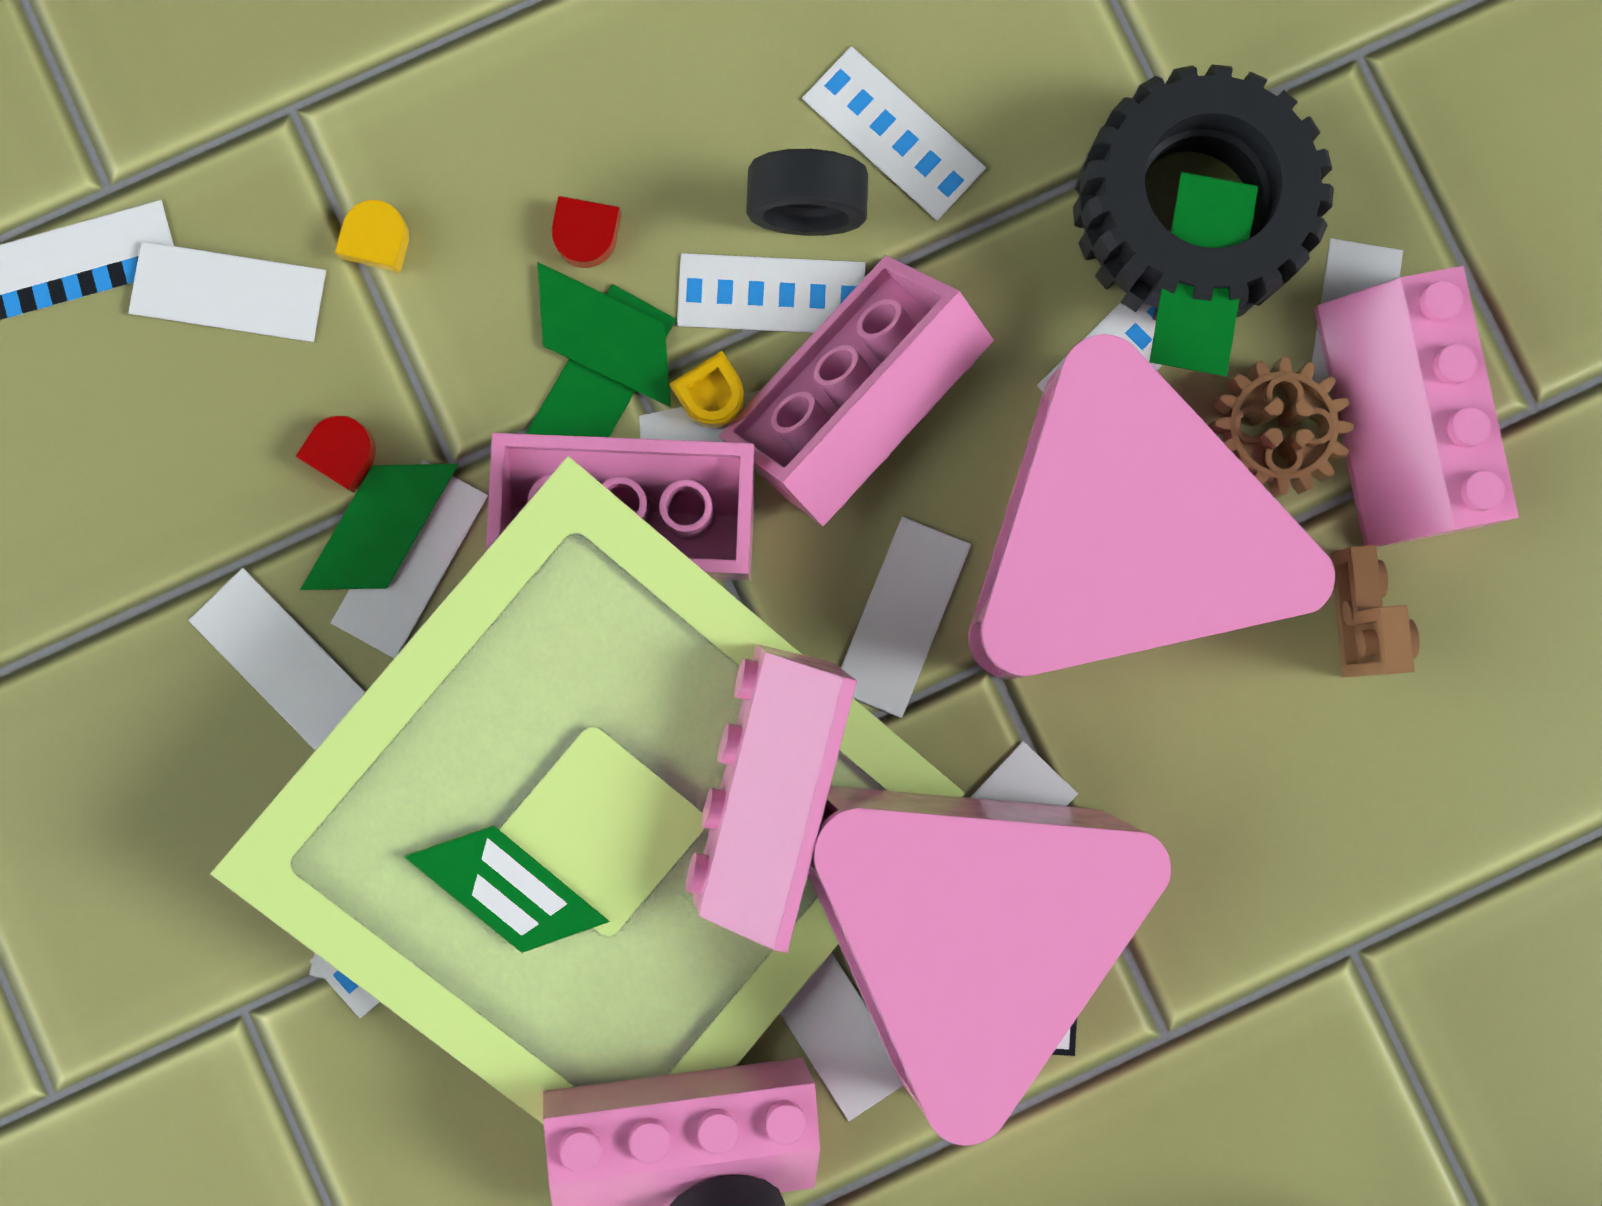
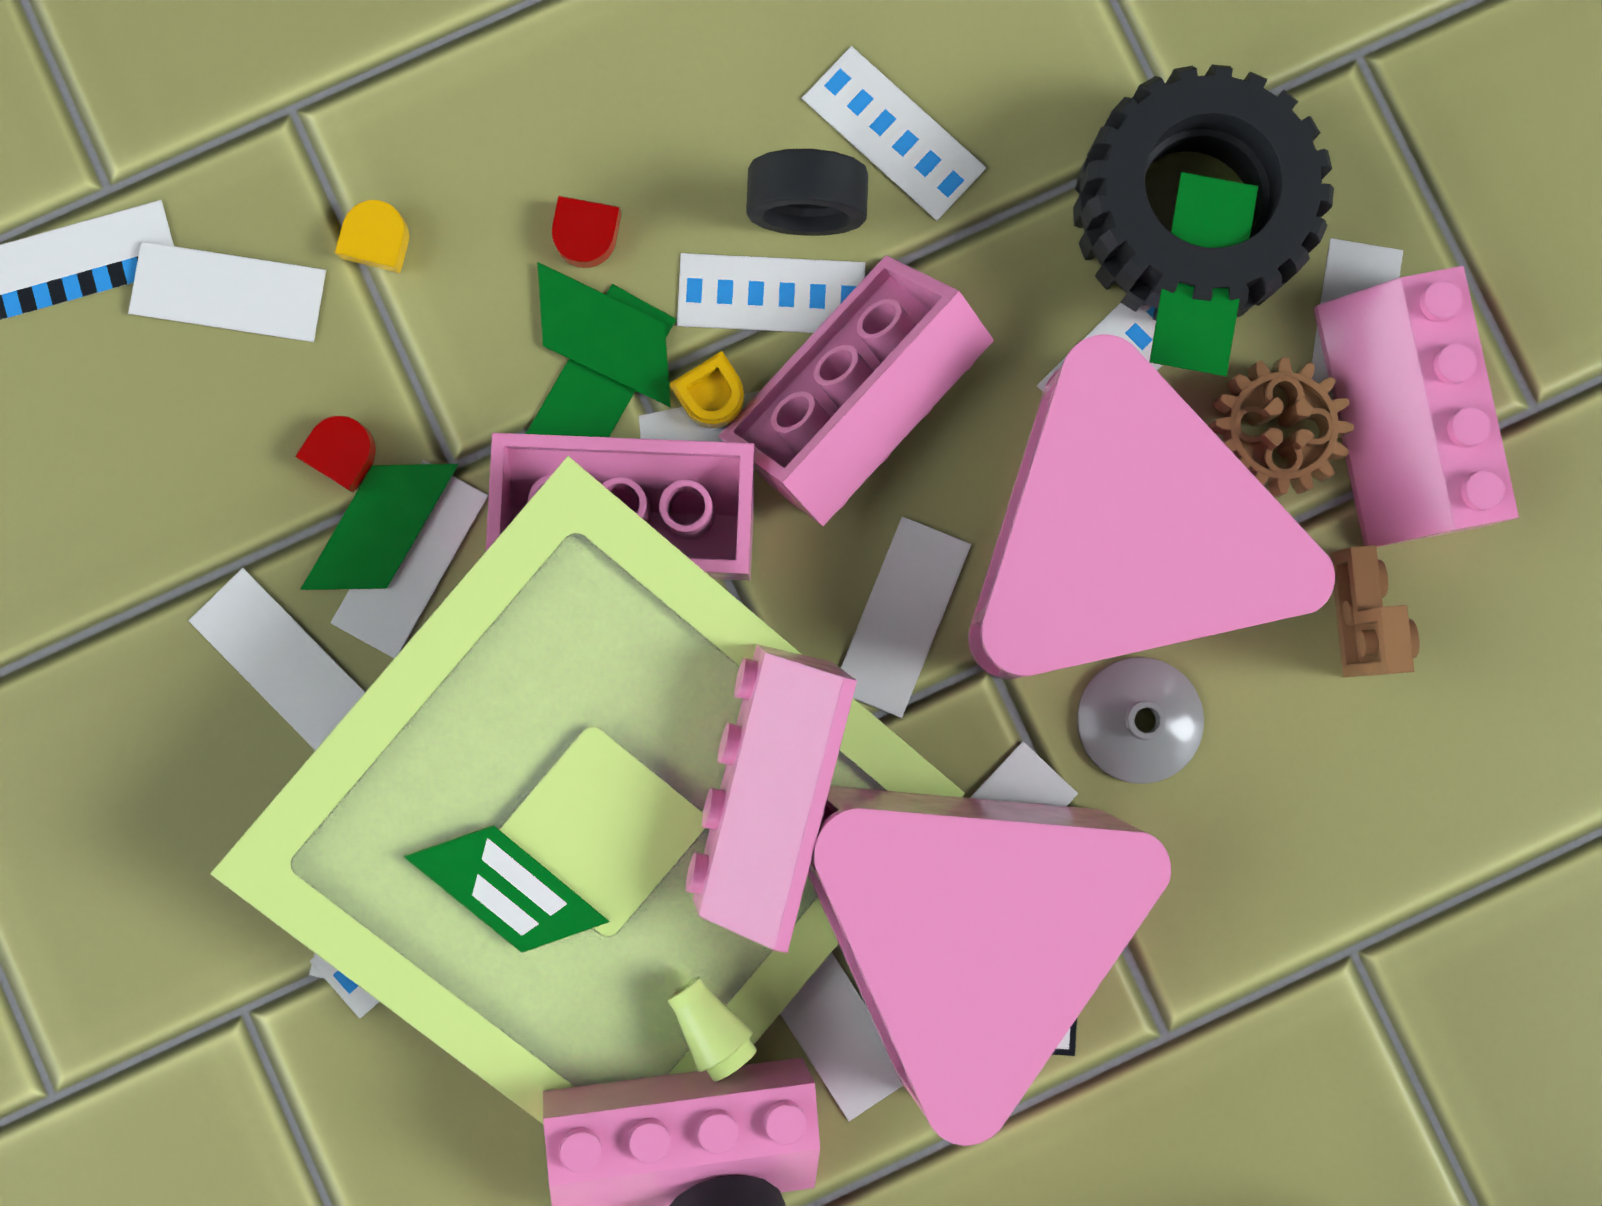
none -> yellowish green cone [667,976,757,1082]
none -> light grey dish [1077,657,1204,784]

